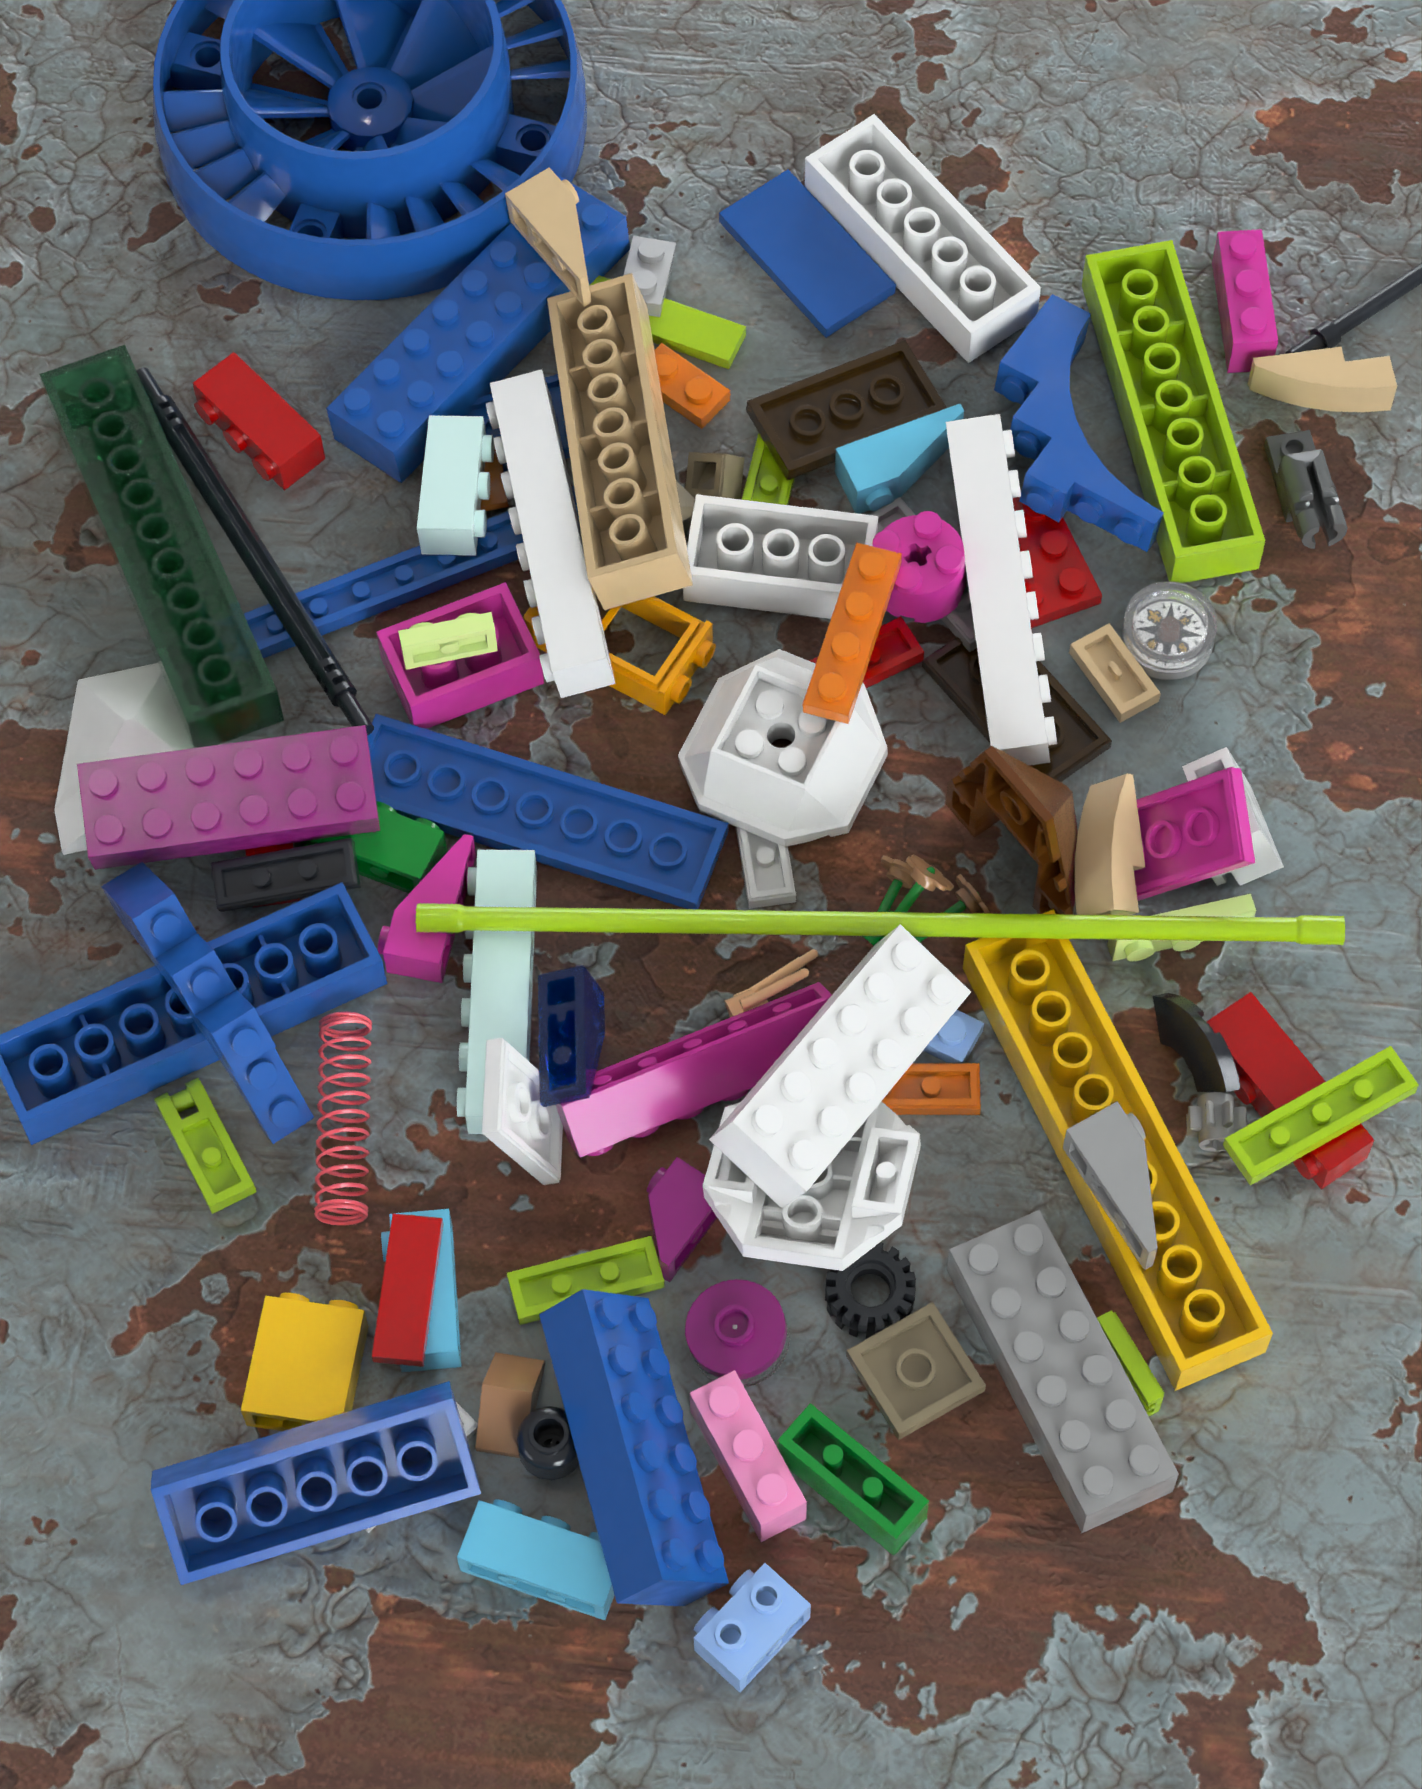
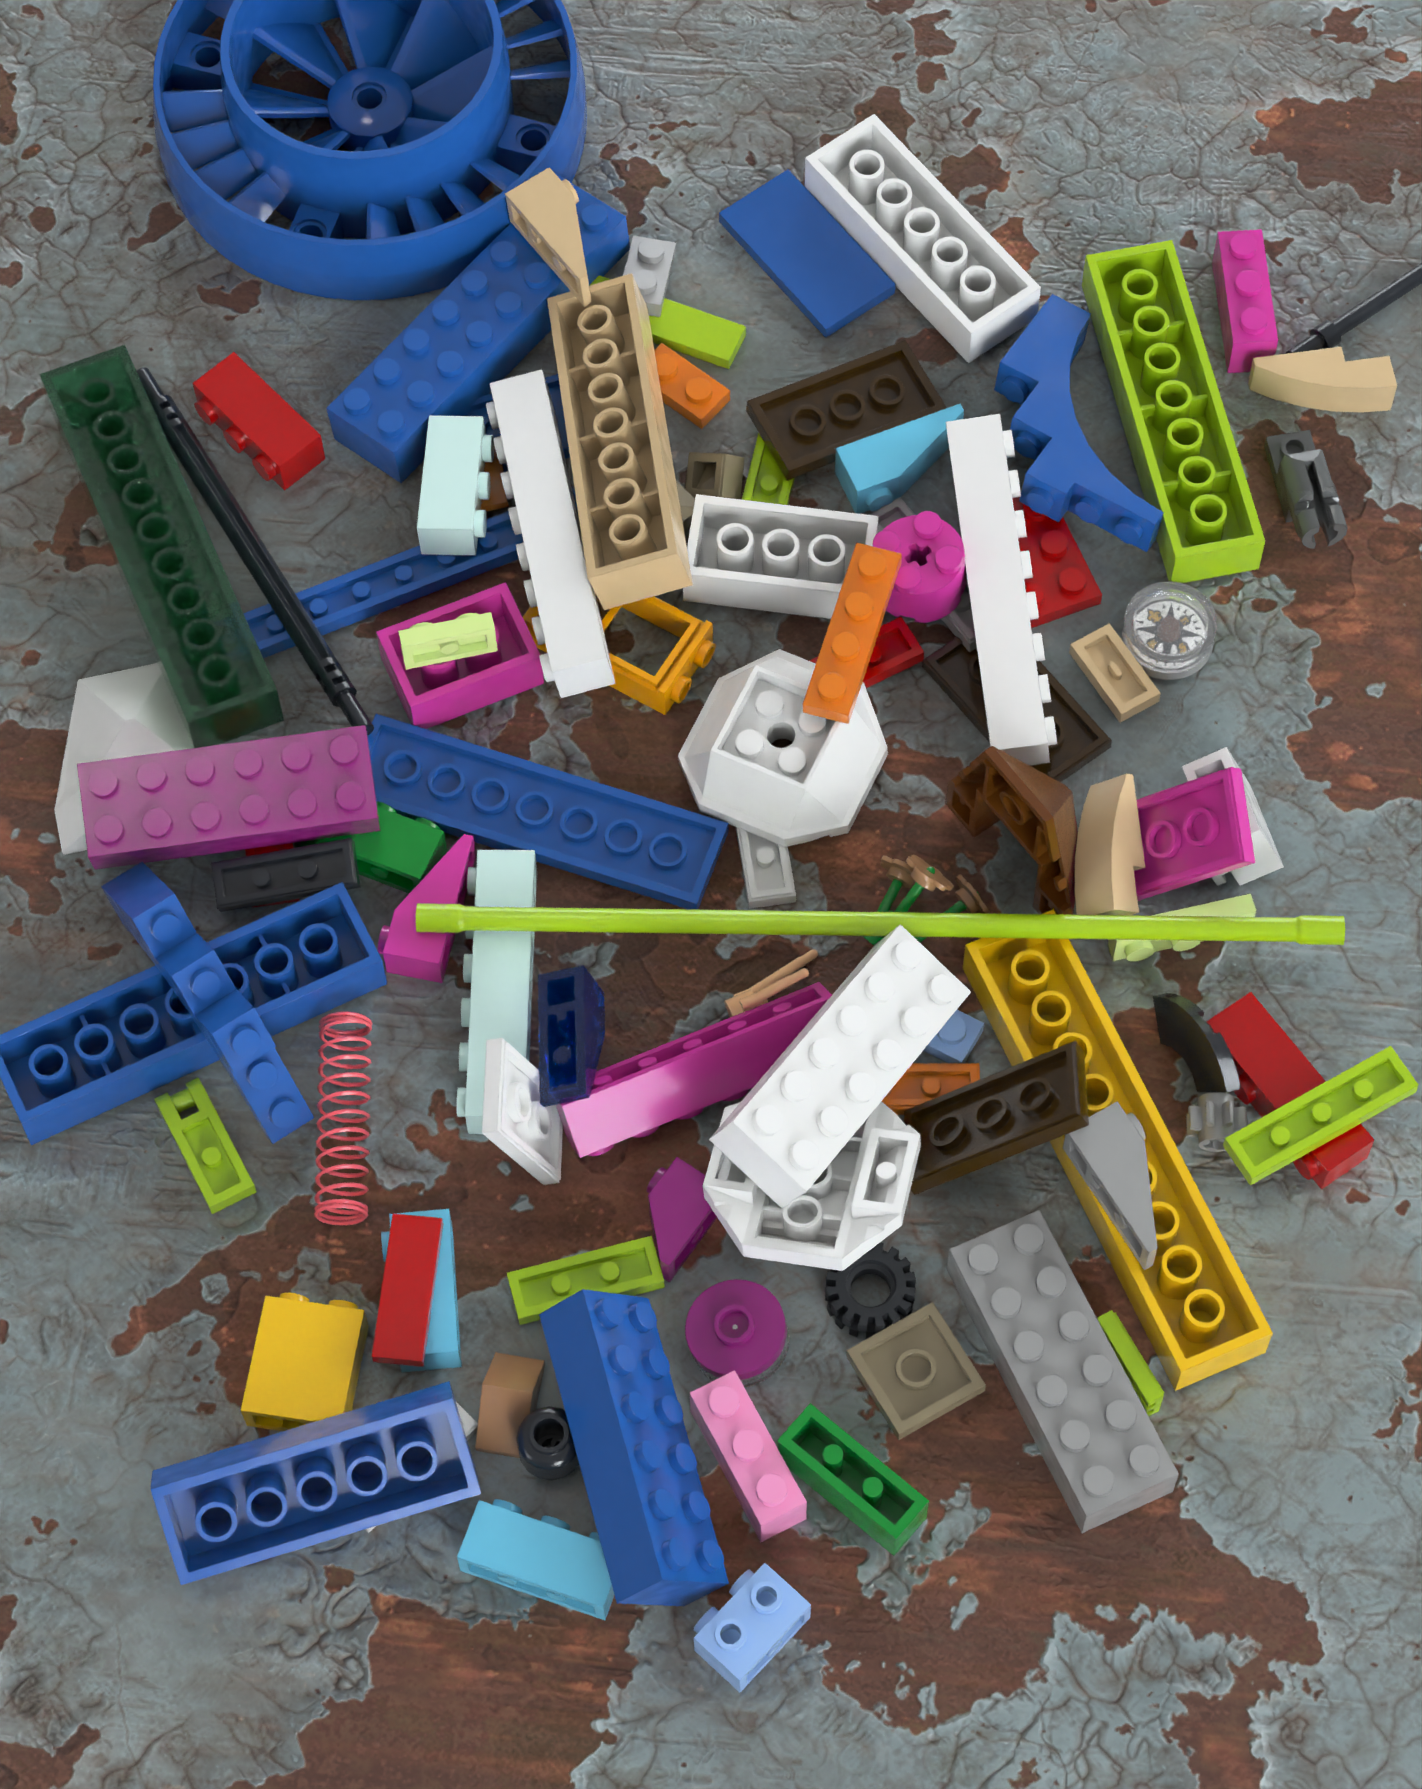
none -> dark brown tile [904,1041,1089,1195]

